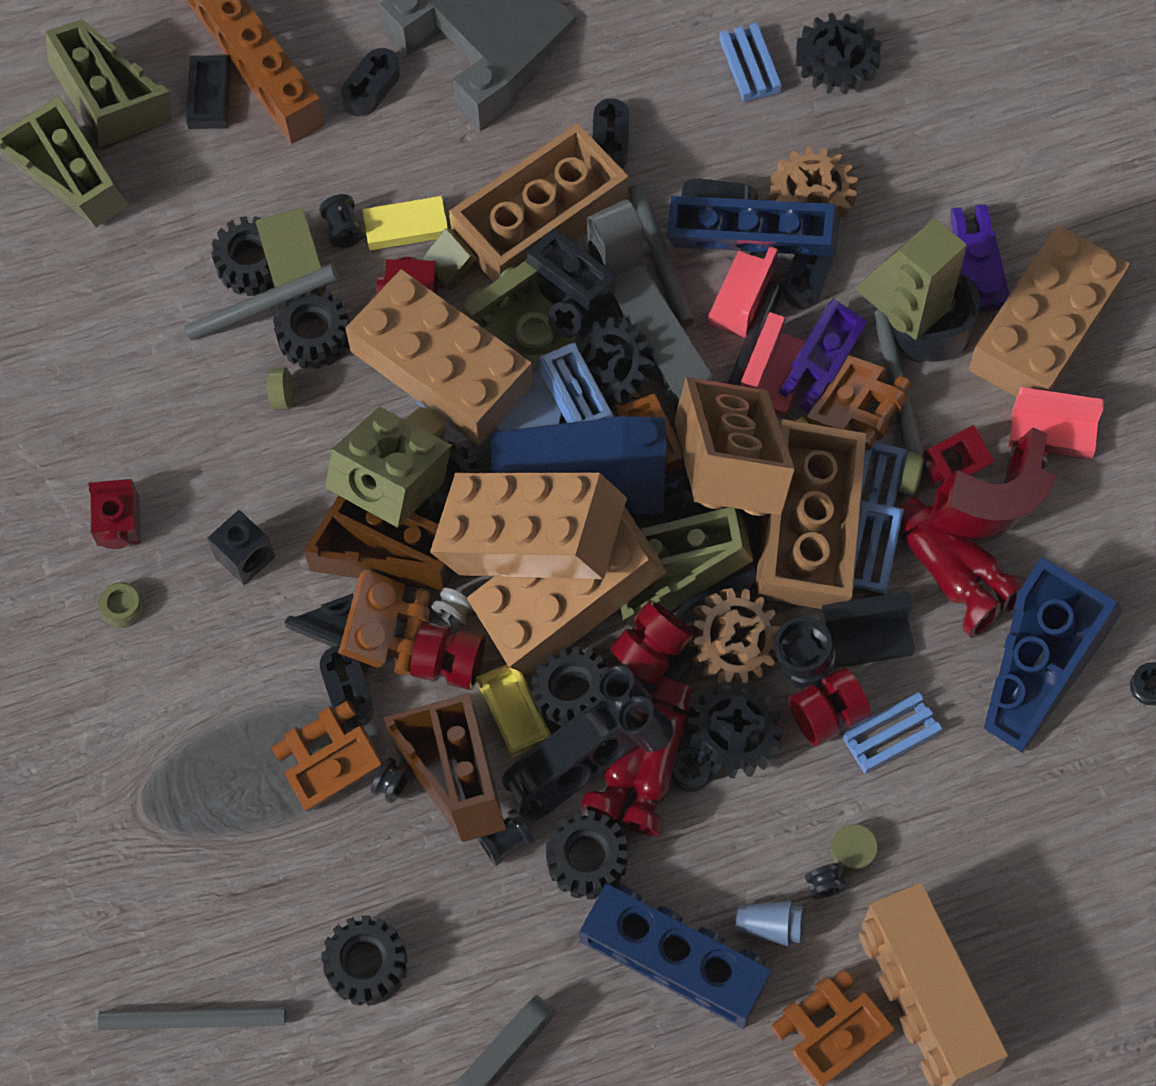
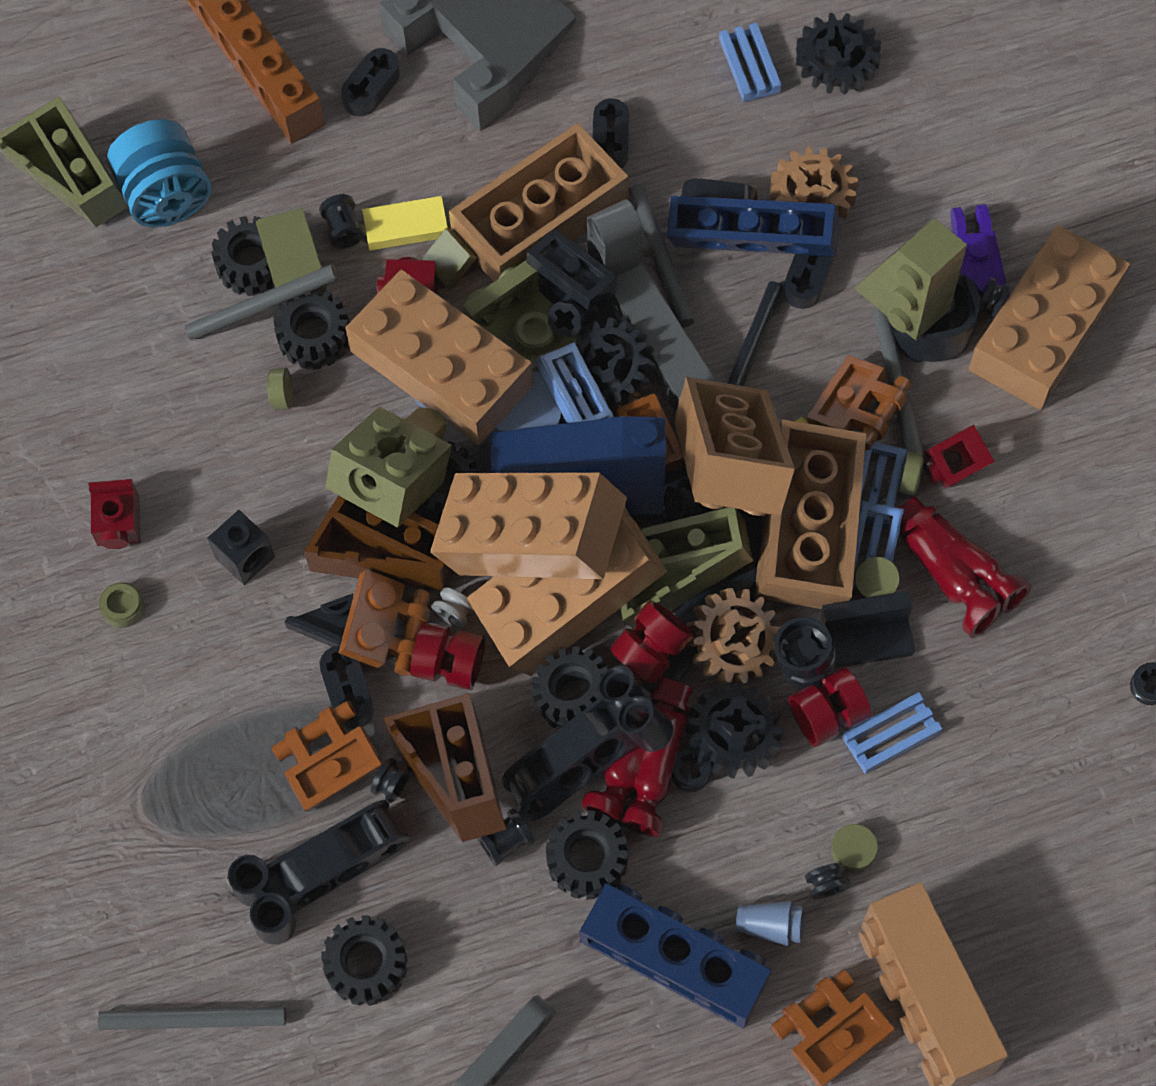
olive wedge [45,19,171,148] -> none
black tile [186,55,231,129] -> none
light yellow tile [476,664,551,758] -> none
coral panel [708,246,778,338] -> none
coral panel [741,312,805,415] -> none
dark purple hinge [778,298,867,412] -> none
dark red arch [929,427,1056,538] -> none
dark blue wedge [983,557,1123,753] -> none
coral panel [1008,387,1105,459] -> none
none -> dark azure wheel [106,119,212,228]
none -> black piece [227,800,410,945]
none -> olive tile [855,557,899,598]
none -> black bush [979,277,1010,319]

